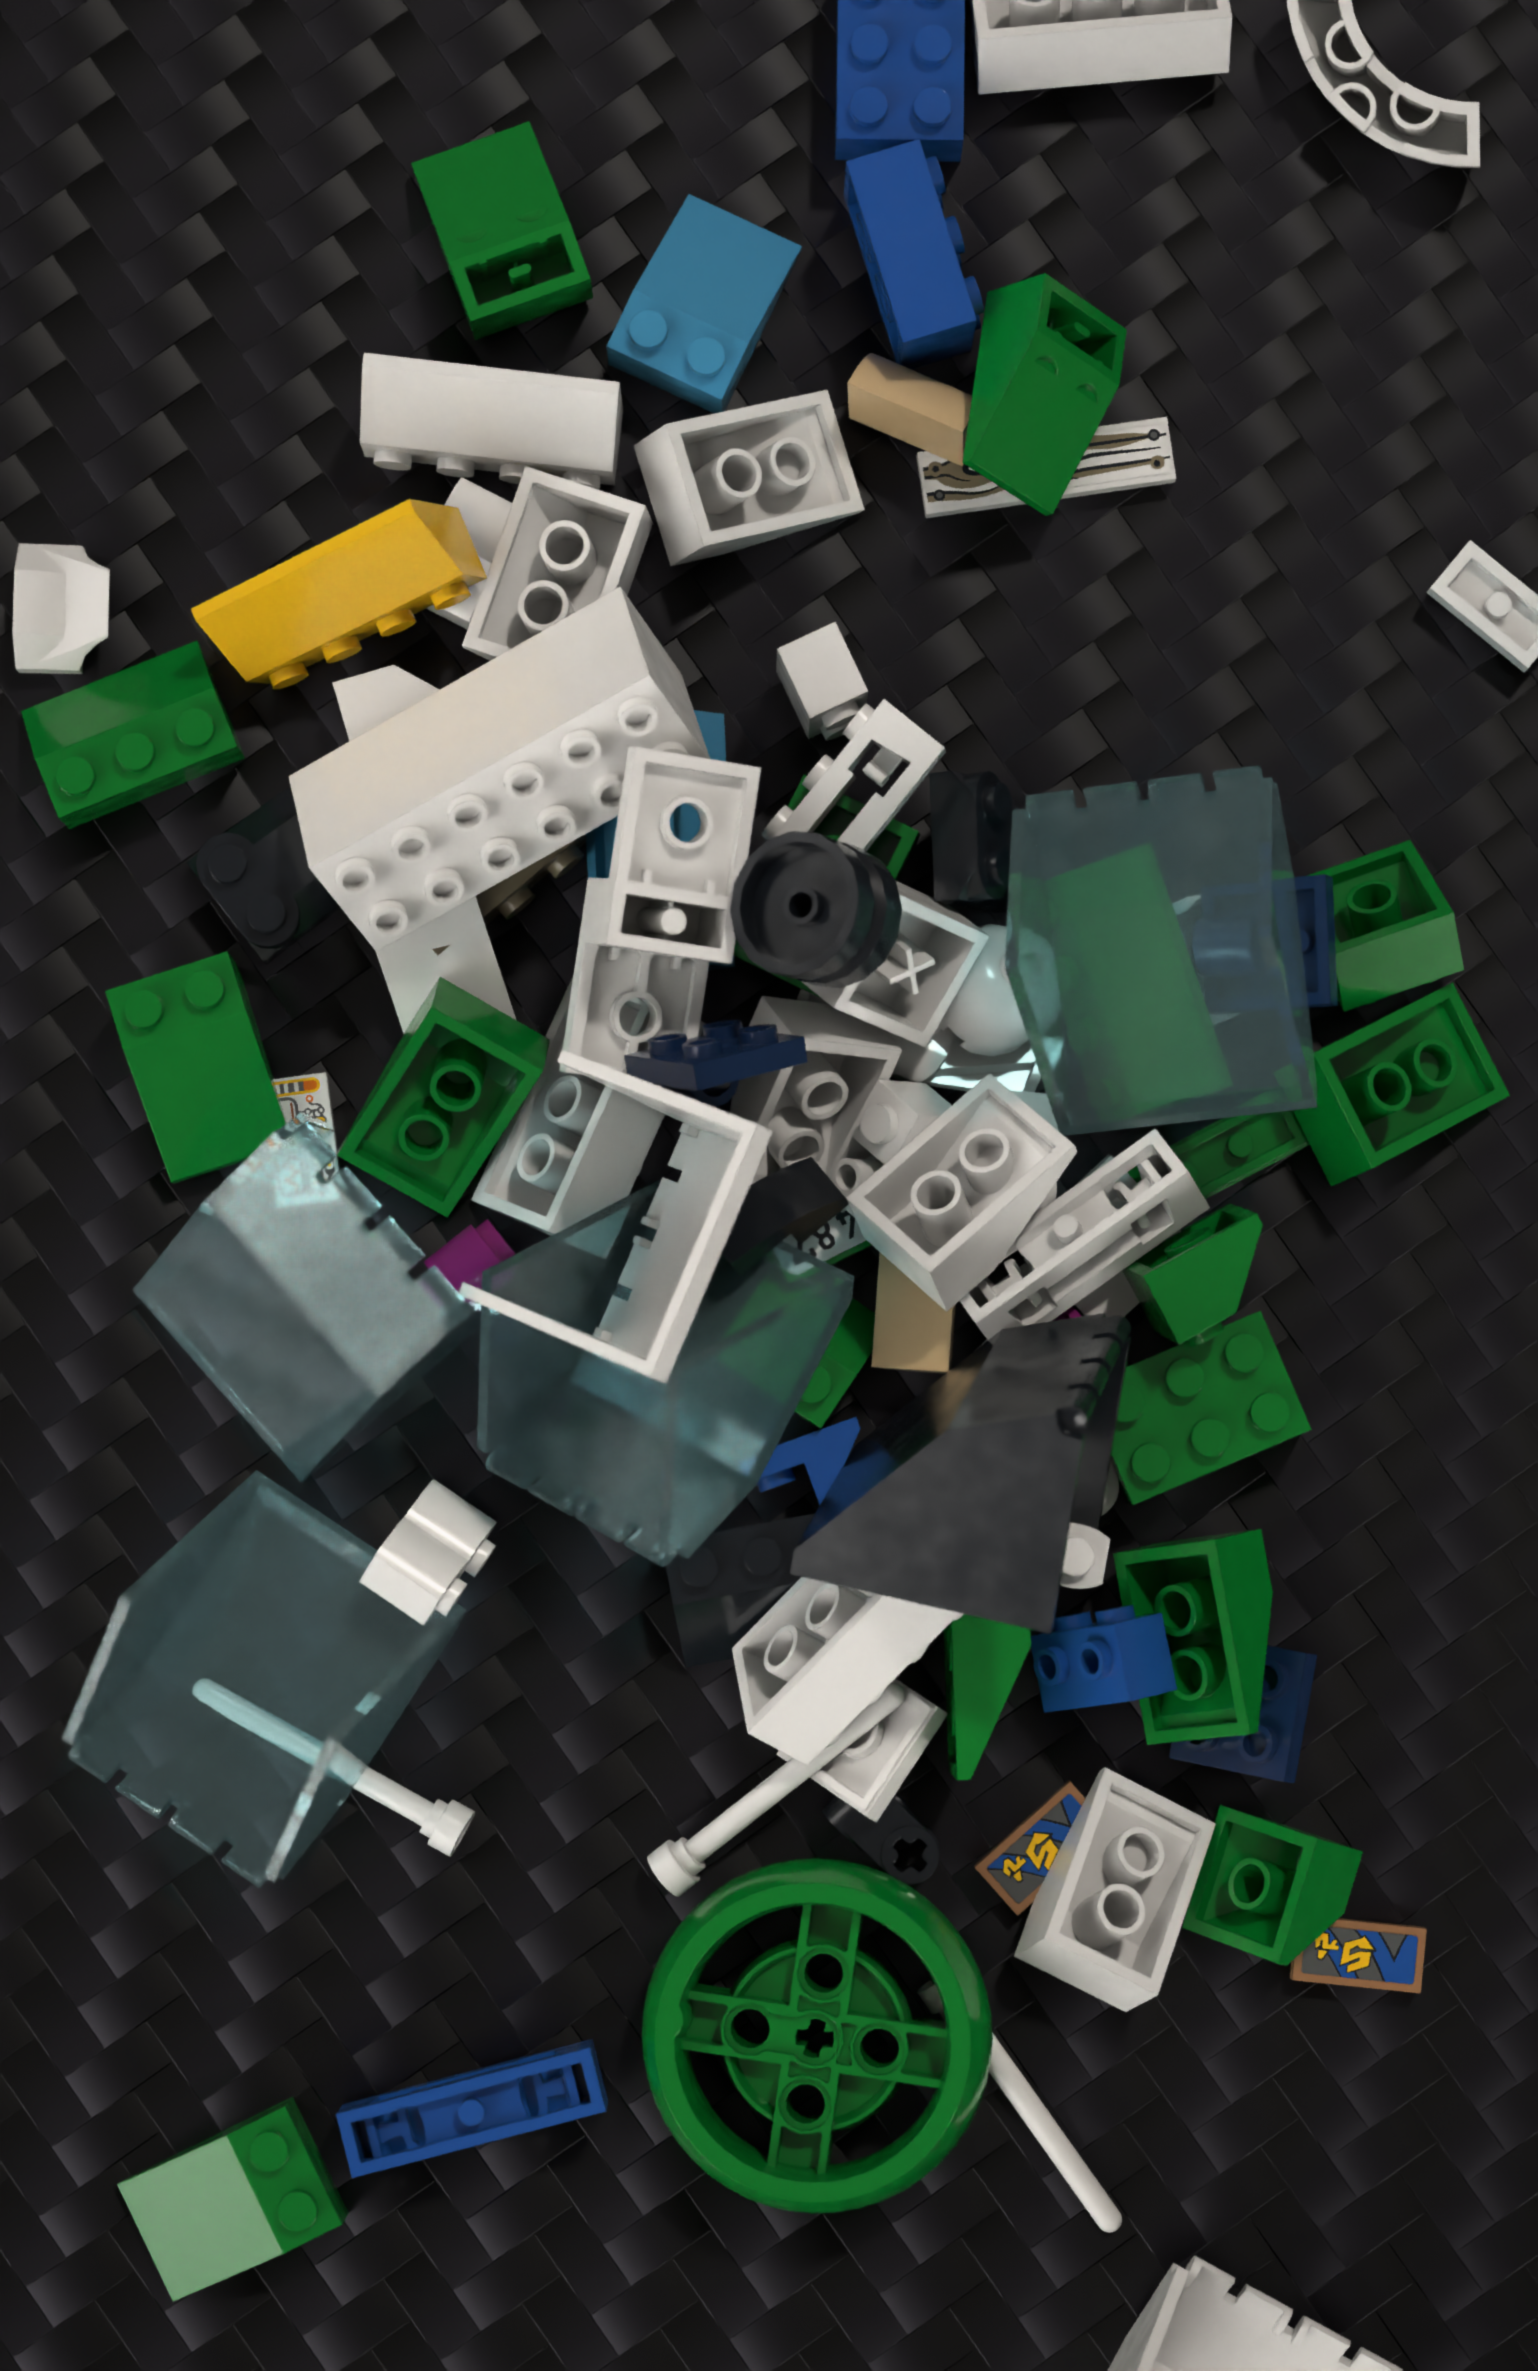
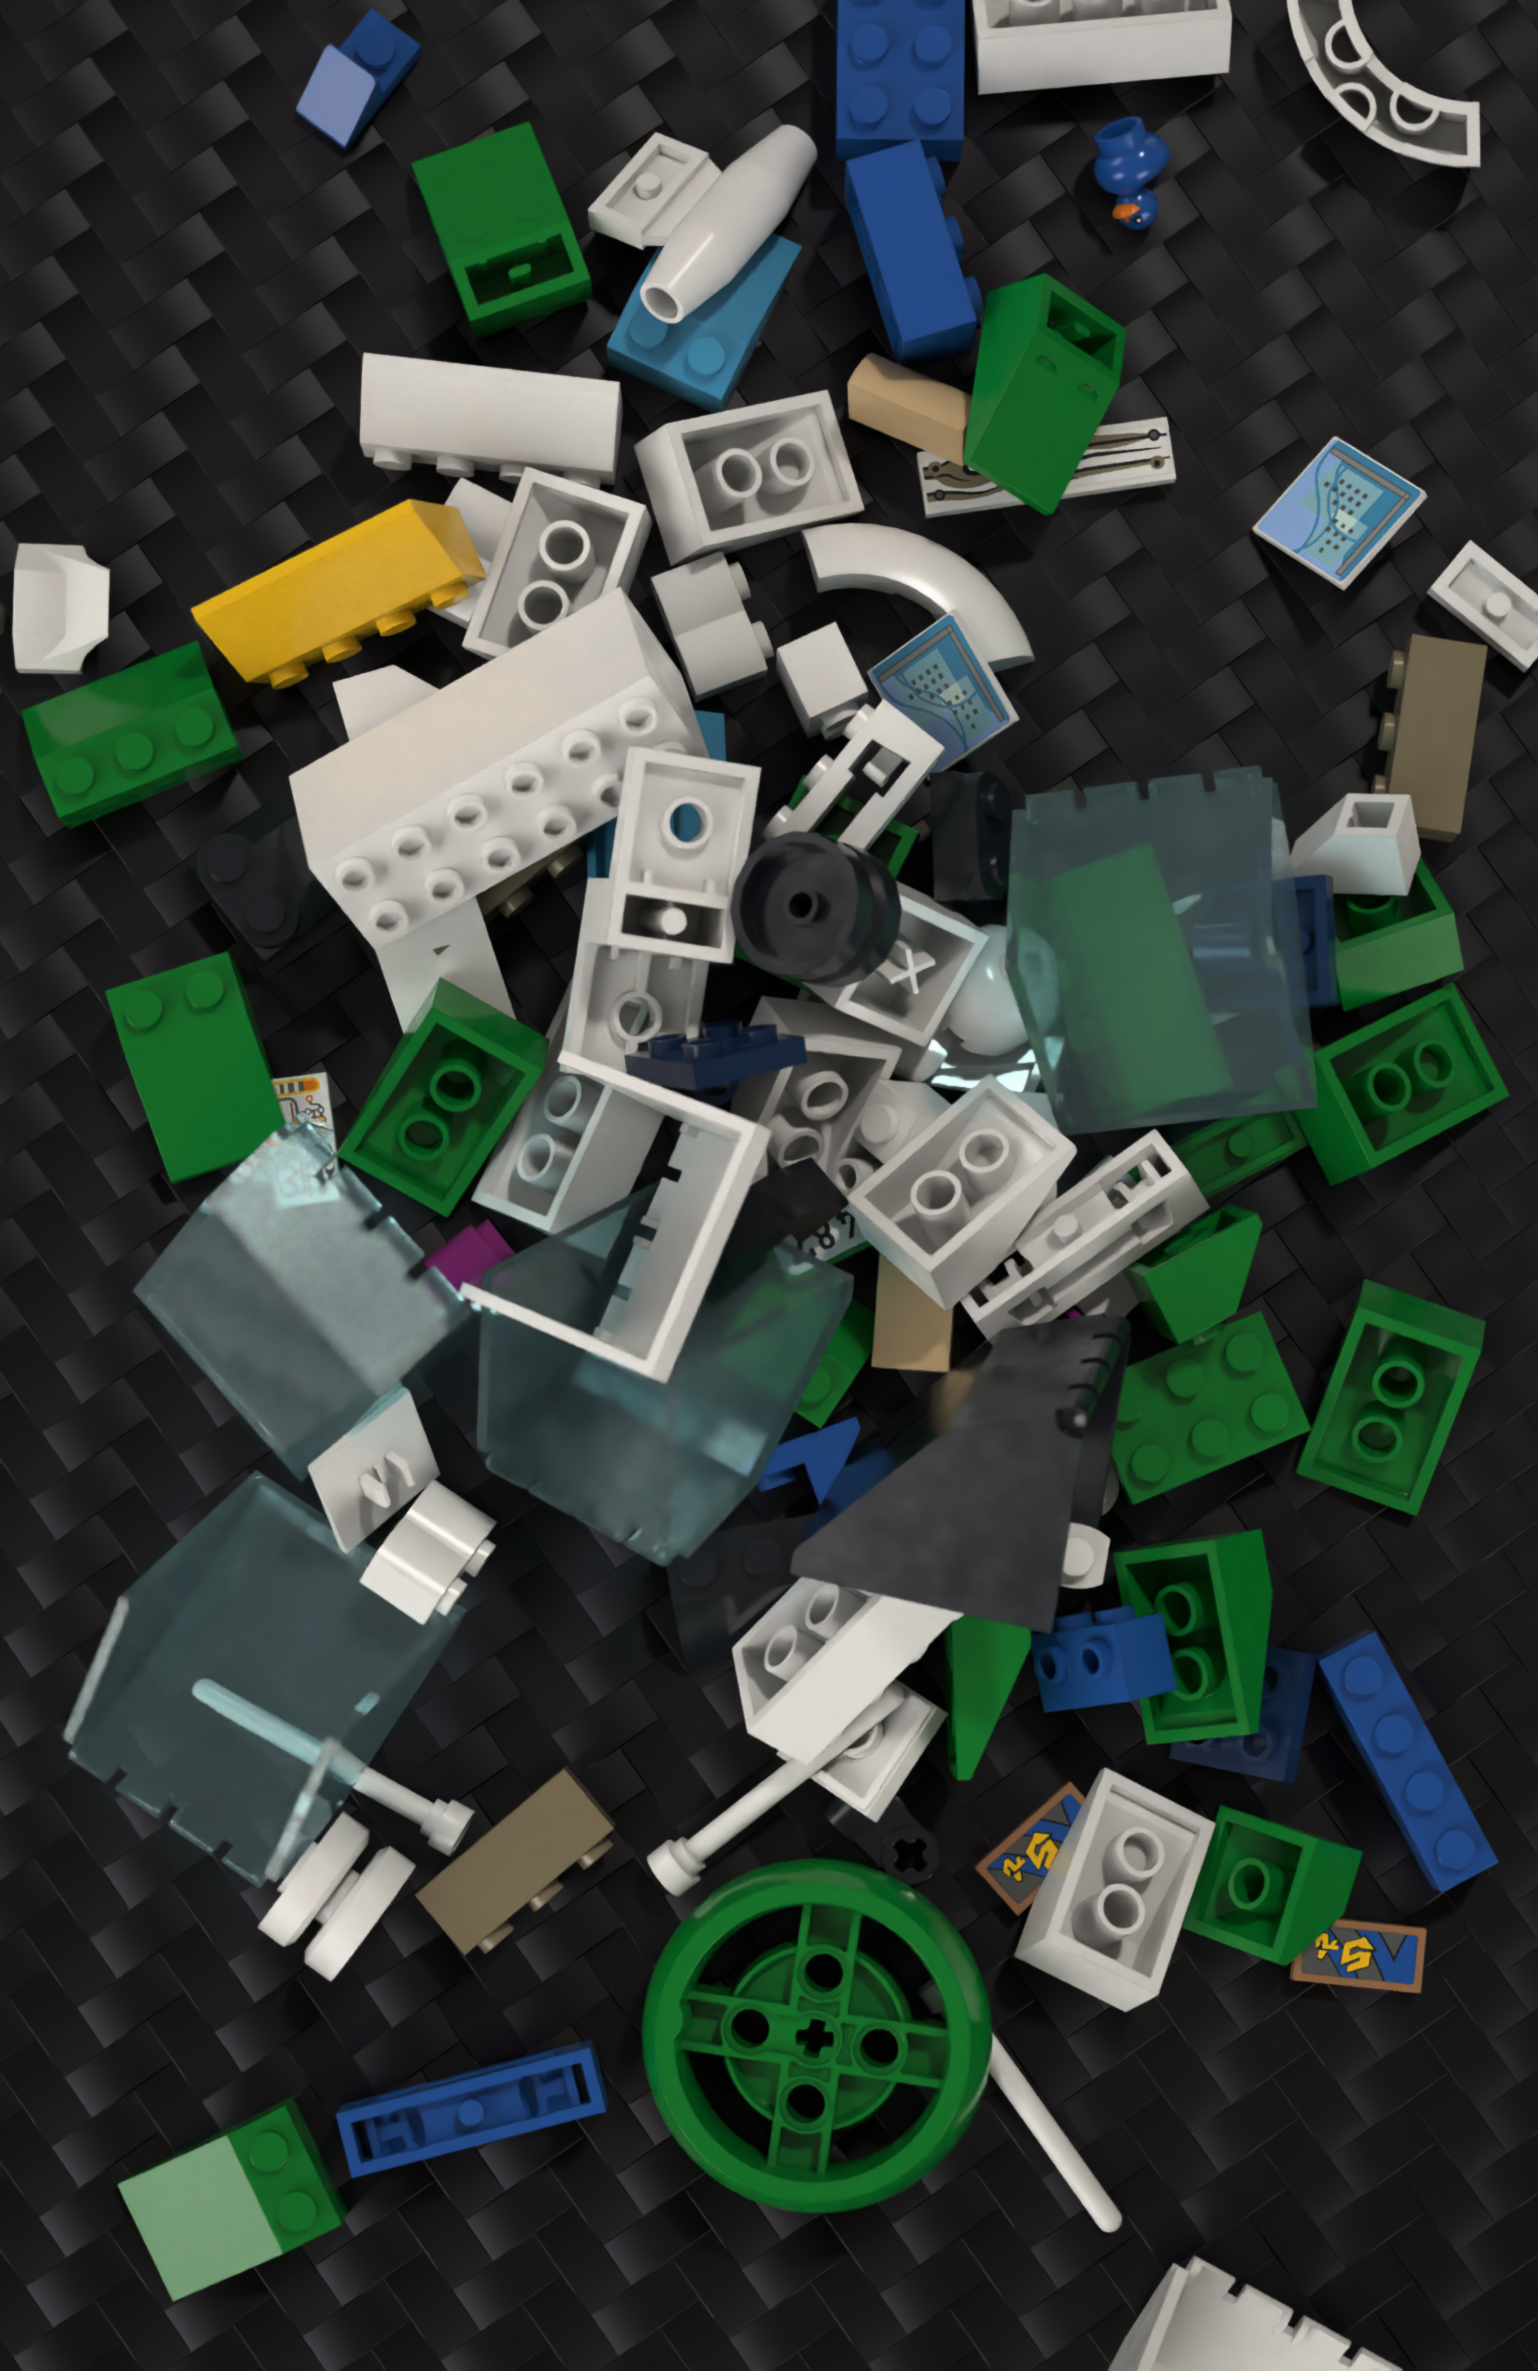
none -> white wheel [257,1811,416,1982]
none -> blue slope [296,8,423,150]
none -> white piece [307,1386,440,1554]
none -> dark tan brick [415,1765,616,1955]
none -> white plate [588,125,817,323]
none -> white brick [650,551,774,702]
none -> white brick [800,523,1035,673]
none -> piece [867,609,1020,781]
none -> blue animal [1094,116,1171,230]
none -> piece [1252,436,1428,590]
none -> white slope [1283,793,1421,896]
none -> green slope [1295,1279,1486,1516]
none -> blue brick [1315,1629,1499,1893]
none -> dark tan brick [1370,634,1488,842]

